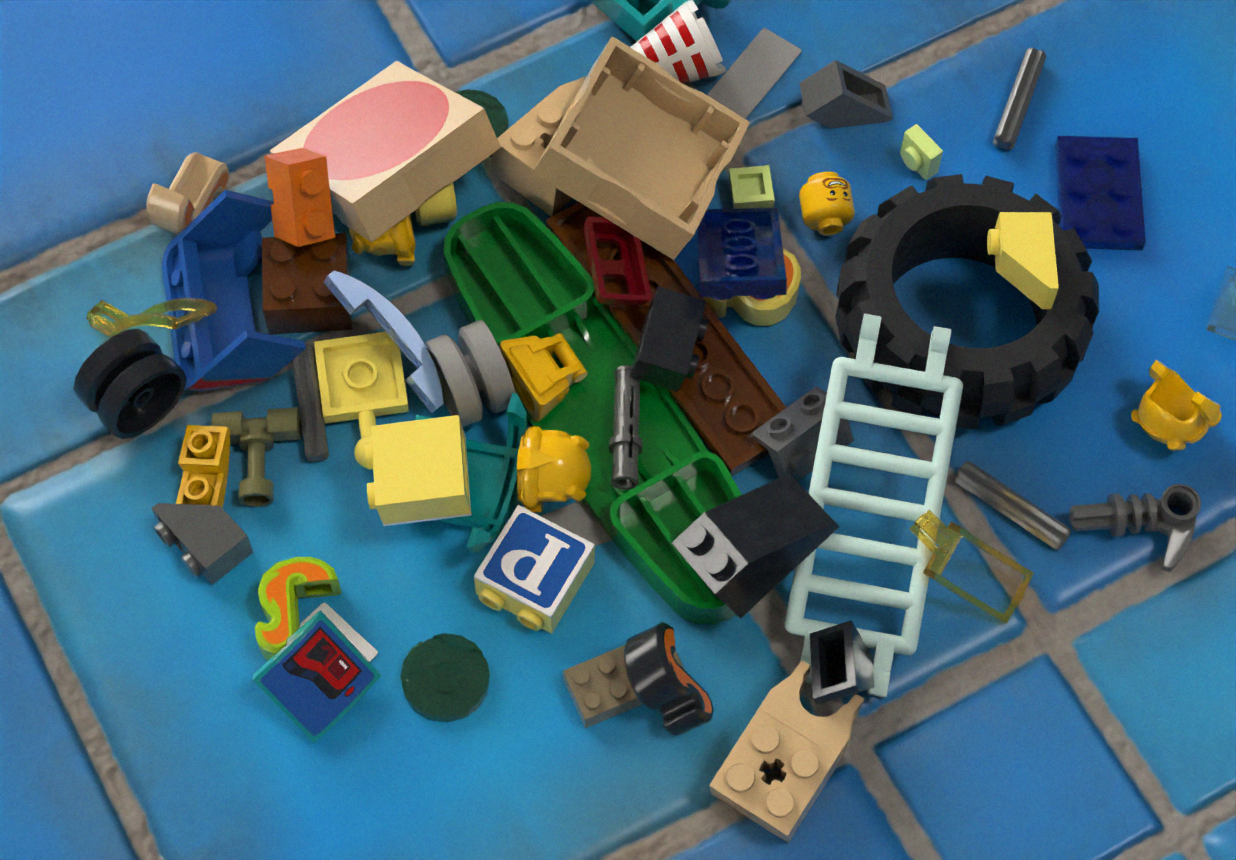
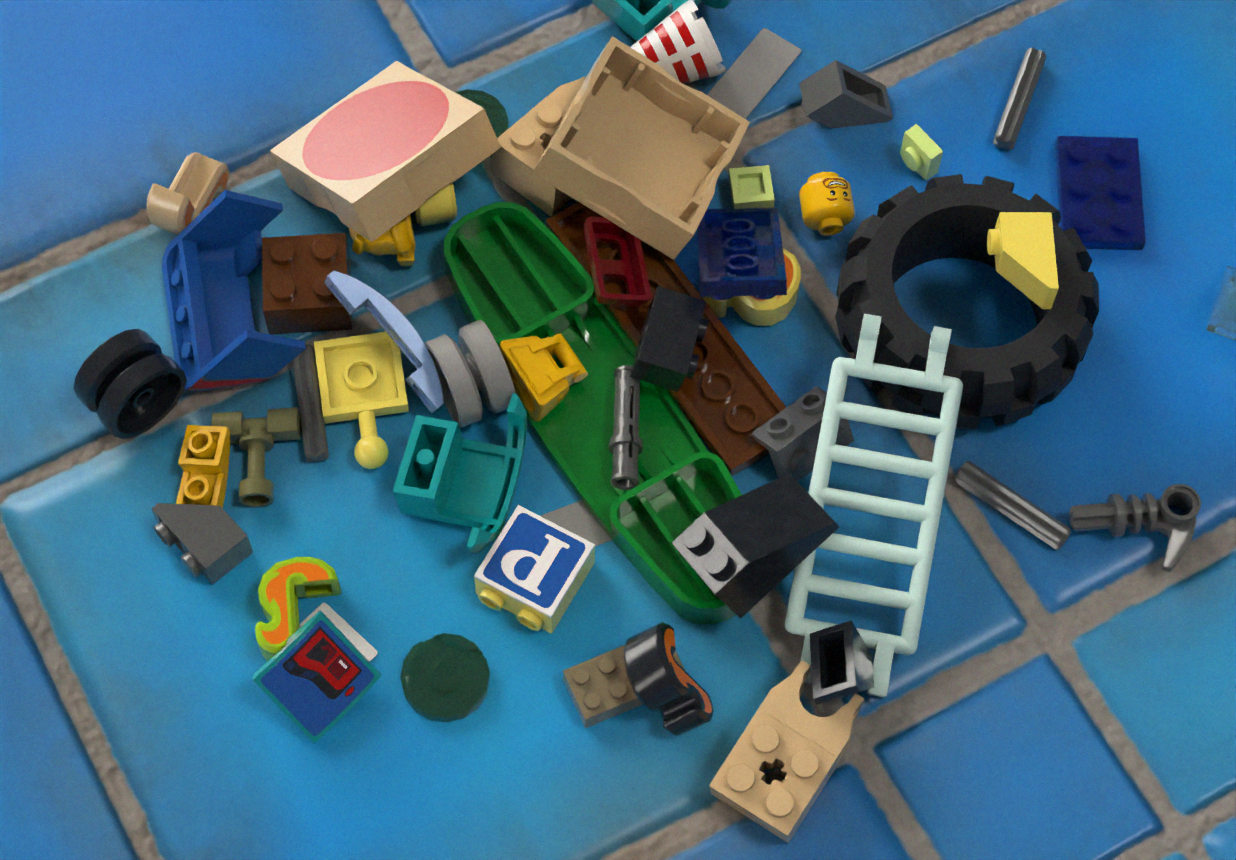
clear yellow sword [86,298,218,337] -> none
orange brick [265,147,335,247] -> none
light yellow piece [365,415,472,526] -> none
yellow helmet [517,426,592,513] -> none
clear yellow sword [909,510,1034,624] -> none
yellow helmet [1131,360,1222,451] -> none

